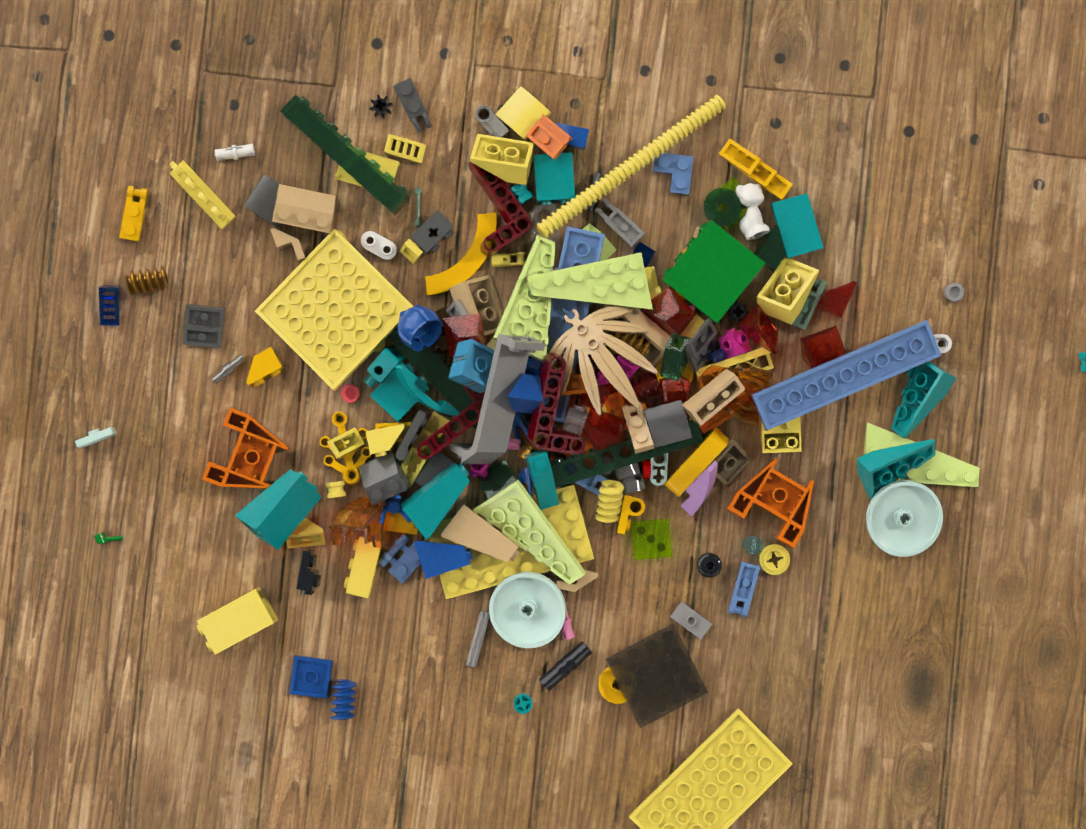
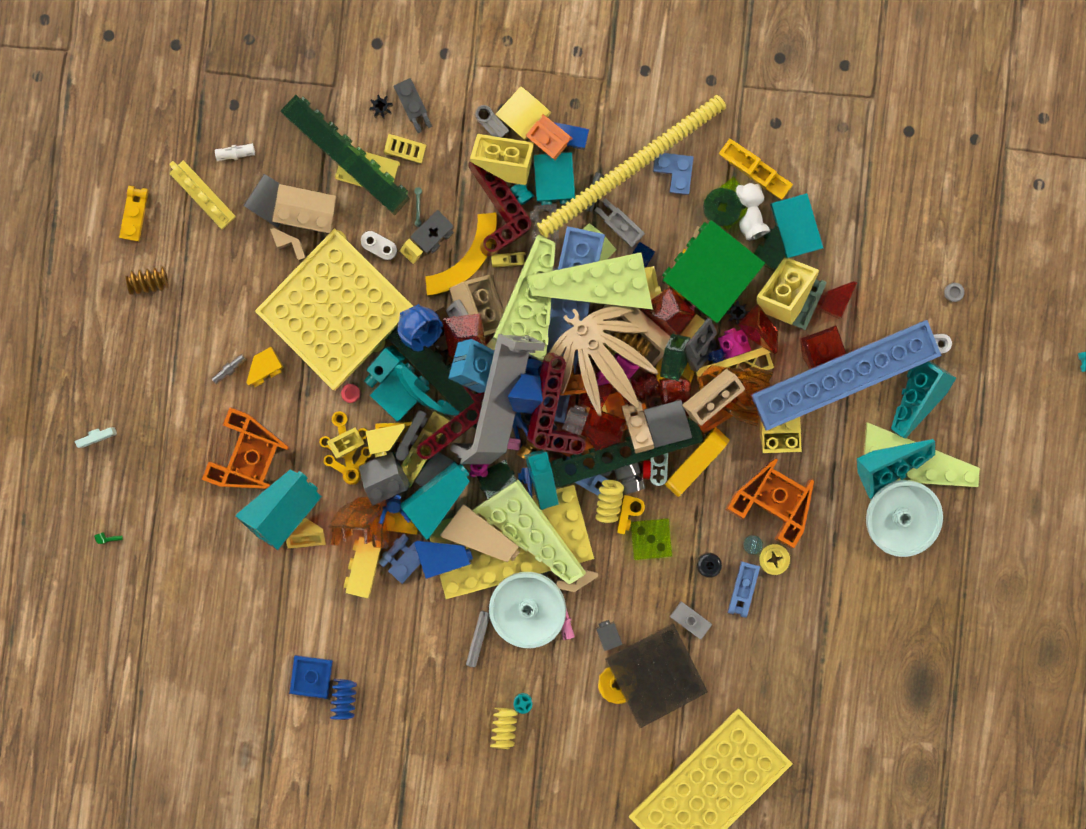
clear blue slope [99,285,120,326] -> none
dark grey slope [183,304,225,348] -> none
light yellow slope [197,587,278,655] -> none
black plate [296,549,321,595] -> none
light yellow wheel [325,481,346,498] -> none
black axle [539,641,592,691] -> none
lavender slope [681,461,718,517] -> none
dark tan slope [707,439,752,487] -> none
none -> light yellow piece [490,708,518,749]
none -> dark grey brick [596,620,623,651]

